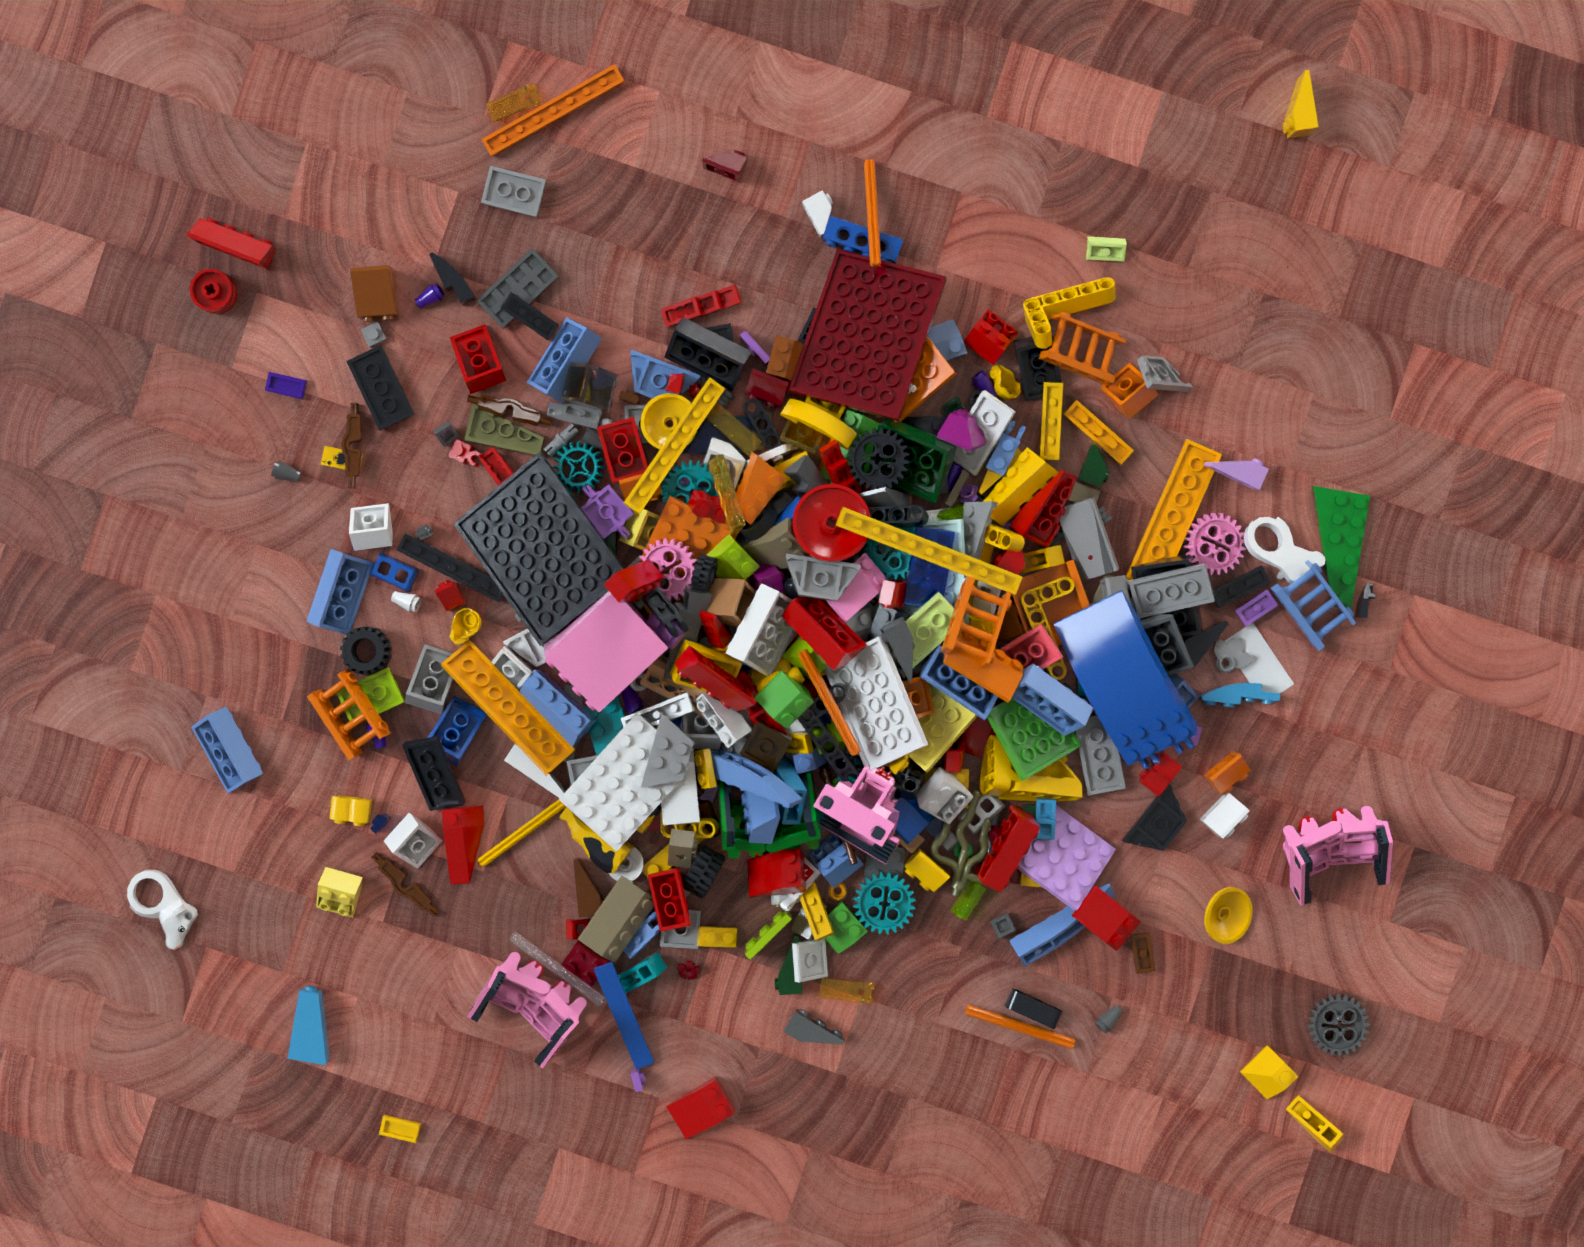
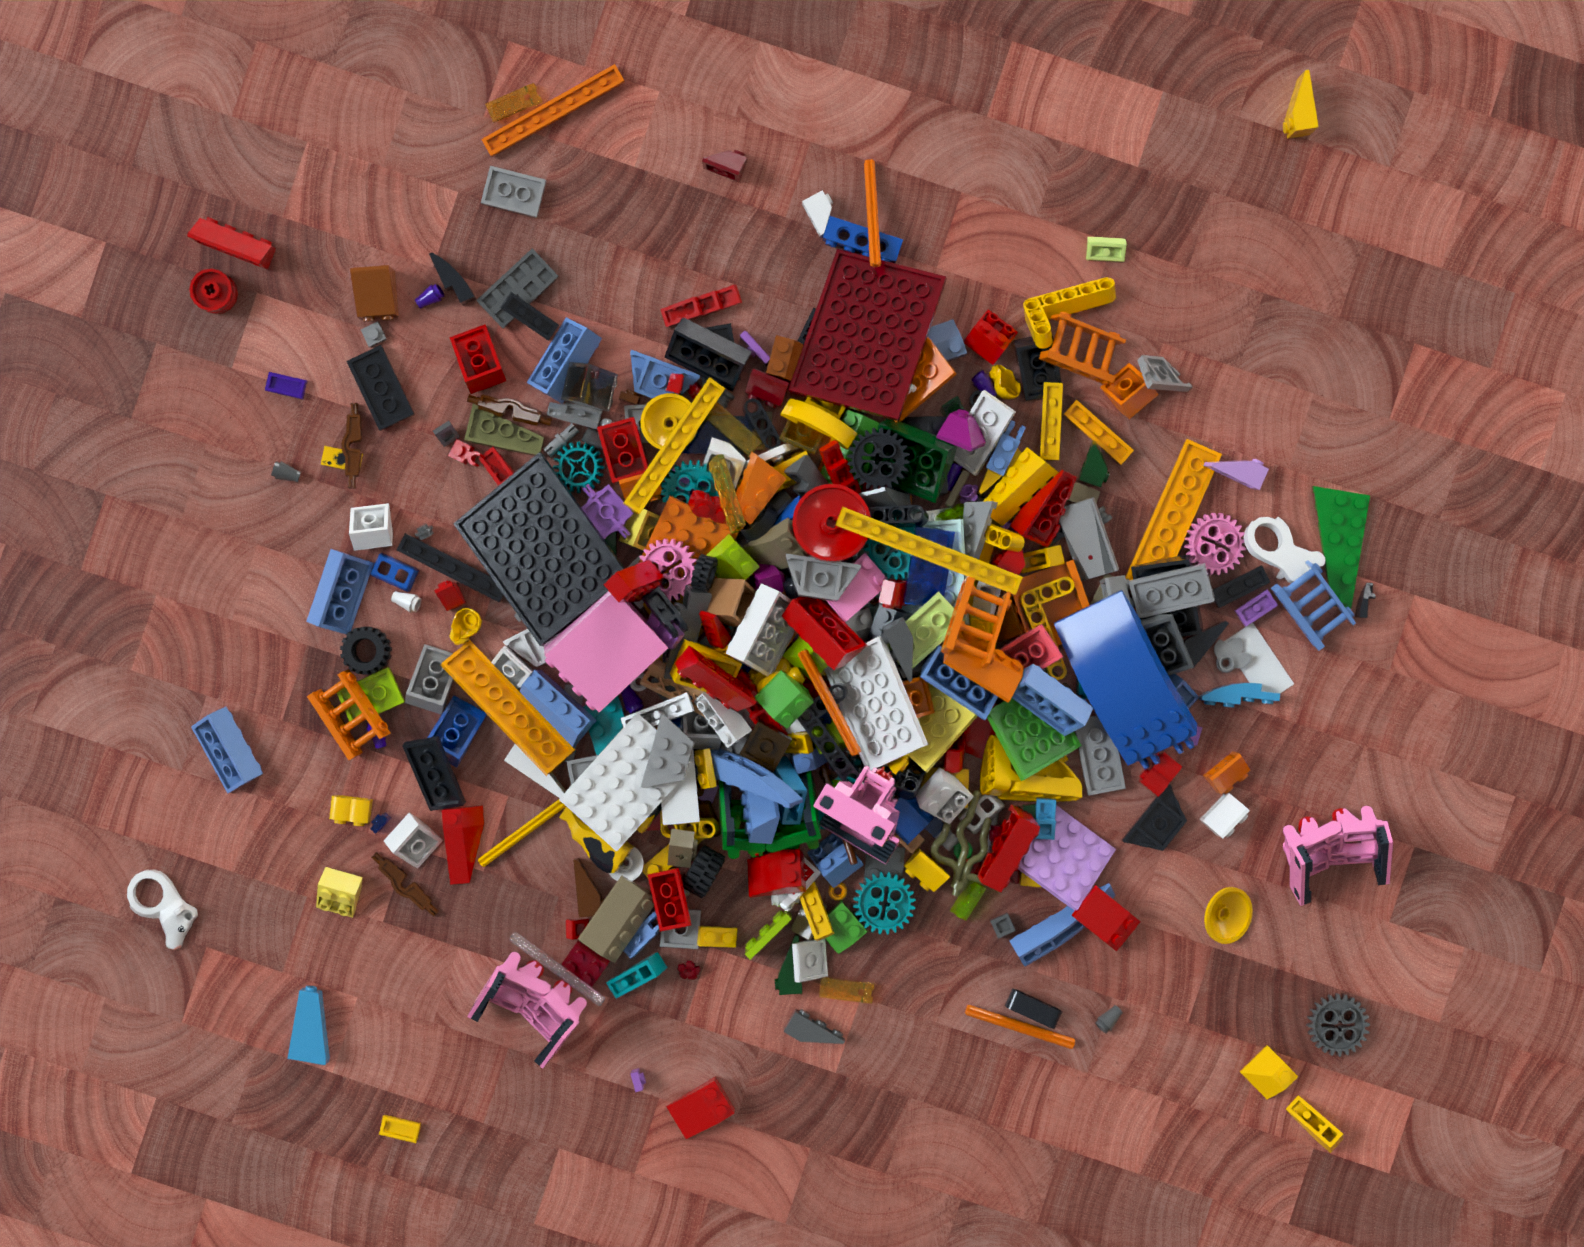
blue tile [594,962,654,1070] -> none
reddish brown plate [1130,932,1156,974] -> none

